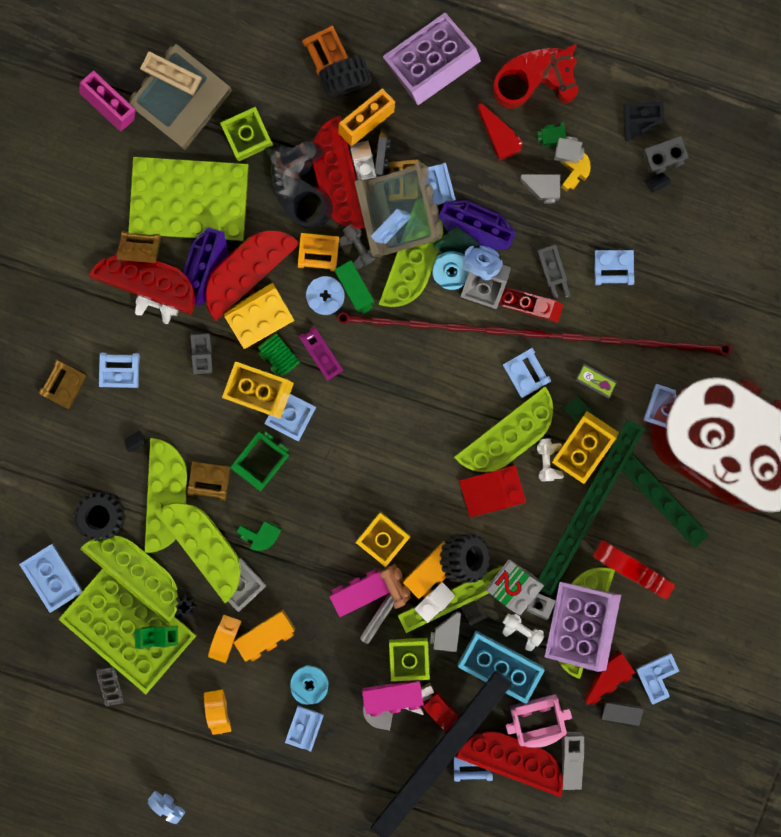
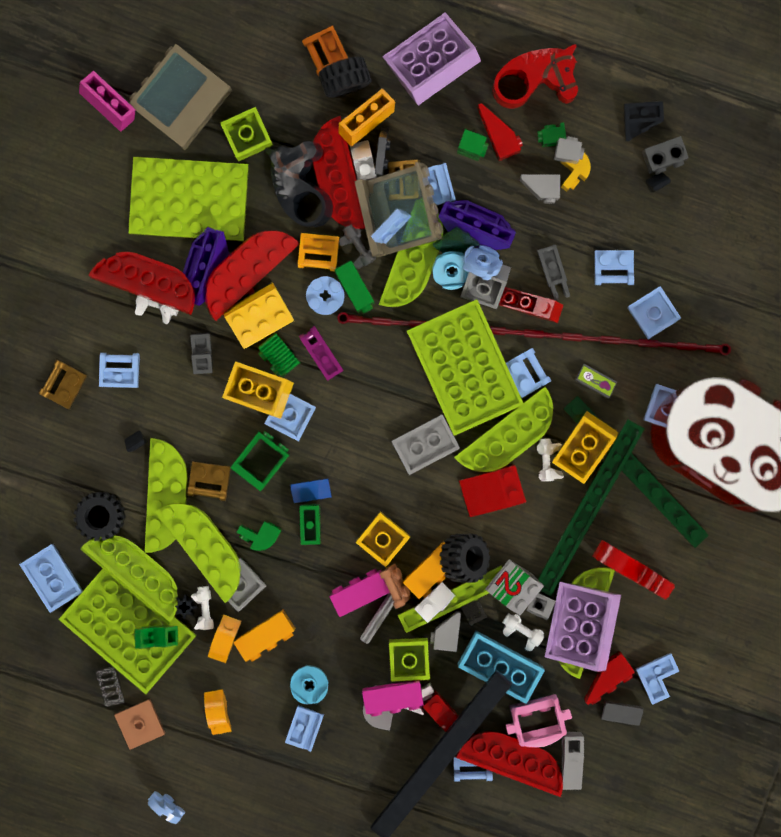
pearl gold plate [117,231,161,263] -> none
tan plate [140,52,202,96] -> none
none -> nougat plate [114,699,165,750]
none -> white piece [191,586,214,630]
none -> blue slope [290,478,332,503]
none -> green brick [300,504,321,545]
none -> light grey plate [392,415,460,475]
none -> lime plate [407,299,524,436]
none -> green brick [457,129,489,161]
none -> light blue plate [627,286,681,340]

